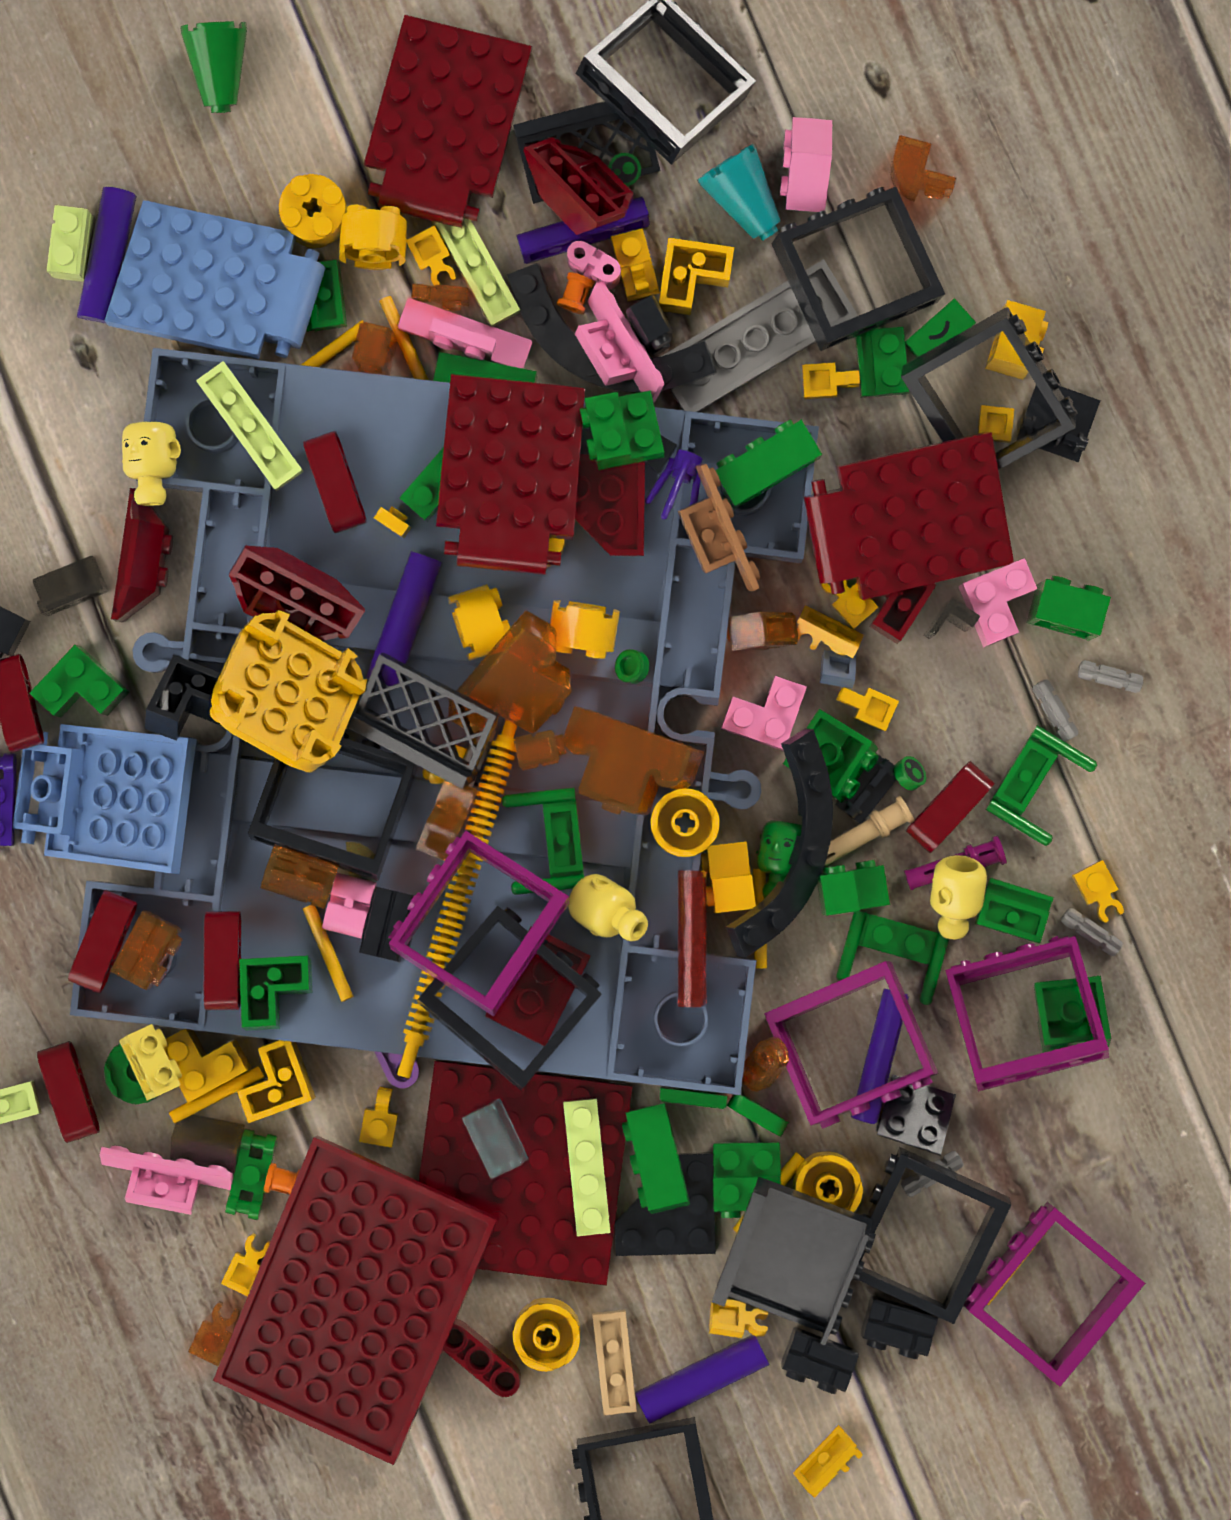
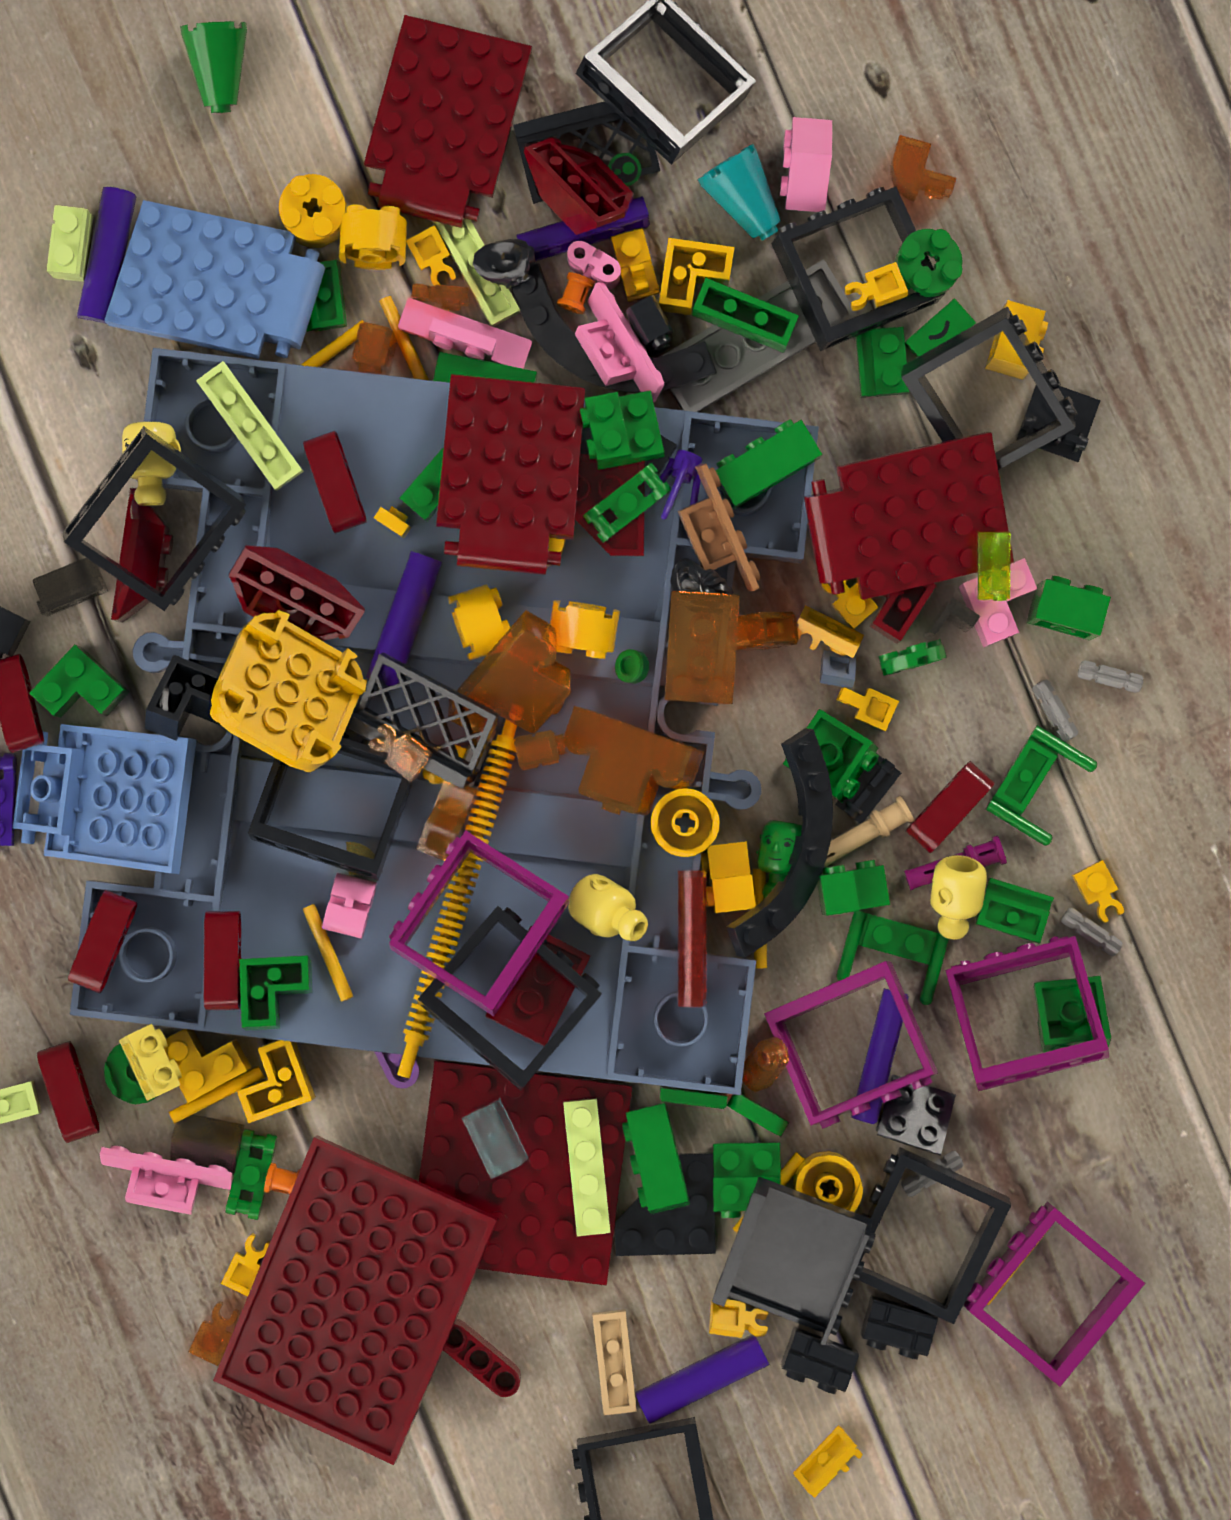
clear orange brick [111,910,183,990] -> none
clear orange brick [260,844,339,909] -> none
black brick [359,886,414,962] -> none
yellow plate [359,1086,399,1148] -> none
green plate [502,787,584,895] -> none
yellow brick [513,1298,581,1372] -> none
bright pink brick [721,676,807,751] -> none
yellow plate [802,362,860,399] -> none
green tile [894,756,926,791] -> none
yellow plate [977,405,1014,443] -> none
none -> black window [62,426,246,611]
none -> clear orange plate [368,724,432,782]
none -> black hat [473,239,535,289]
none -> green plate [583,463,672,543]
none -> clear orange slope [665,591,740,704]
none -> black hat [670,558,734,615]
none -> green brick [692,278,799,353]
none -> yellow plate [845,262,908,311]
none -> green plate [878,639,947,676]
none -> green plate [895,229,963,297]
none -> clear neon green hinge [978,531,1011,601]

